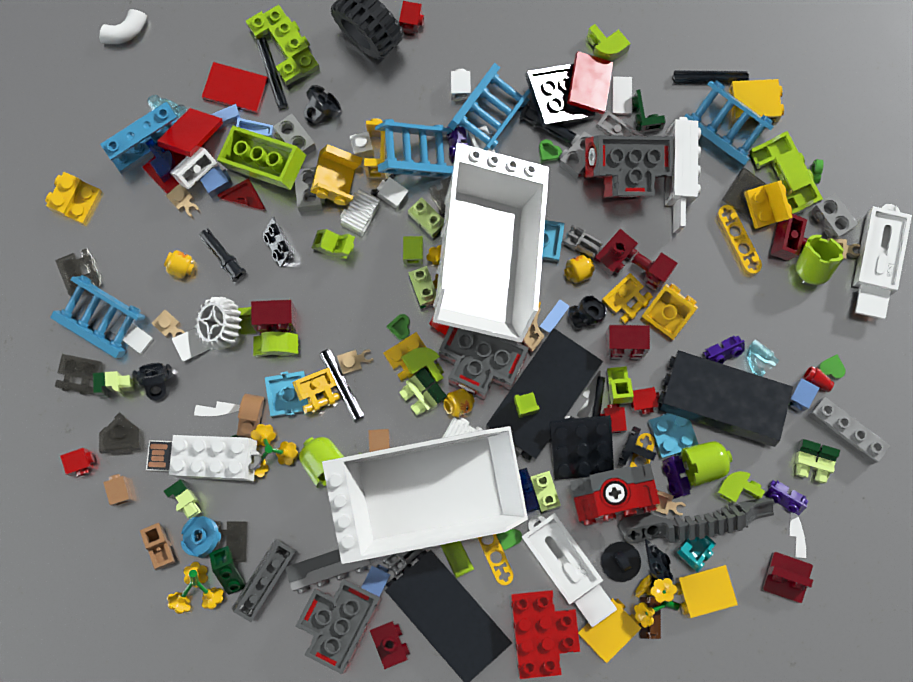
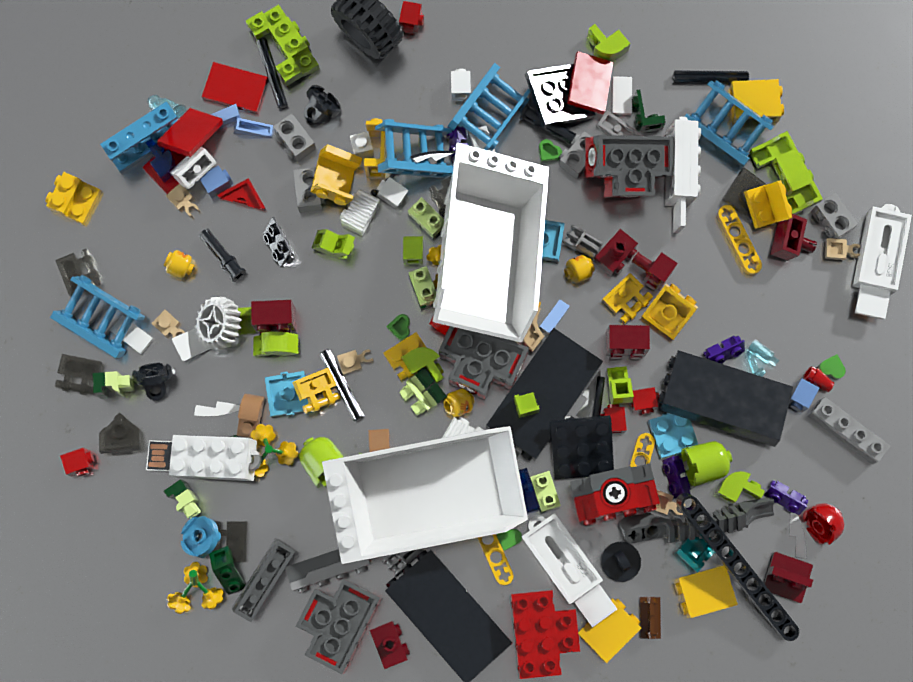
white cylinder [99,9,147,45] -> none
medium nougat brick [103,474,134,507] -> none
medium nougat brick [140,522,175,571] -> none
lime brick [217,126,306,190] -> none
medium blue brick [361,564,391,597] -> none
lime plate [440,541,474,578] -> none
black hair [568,295,607,329] -> none
black tile [618,426,657,466] -> none
yellow plant [634,575,680,628] -> none
black hinge [645,539,674,586] -> none
yellowish green hips [794,439,840,484] -> none
lime cylinder [796,235,844,285] -> none
bright green tile [811,159,824,184] -> none
none -> white sticker [410,151,455,163]
none -> black beam [676,493,799,641]
none -> red cylinder [803,503,845,545]

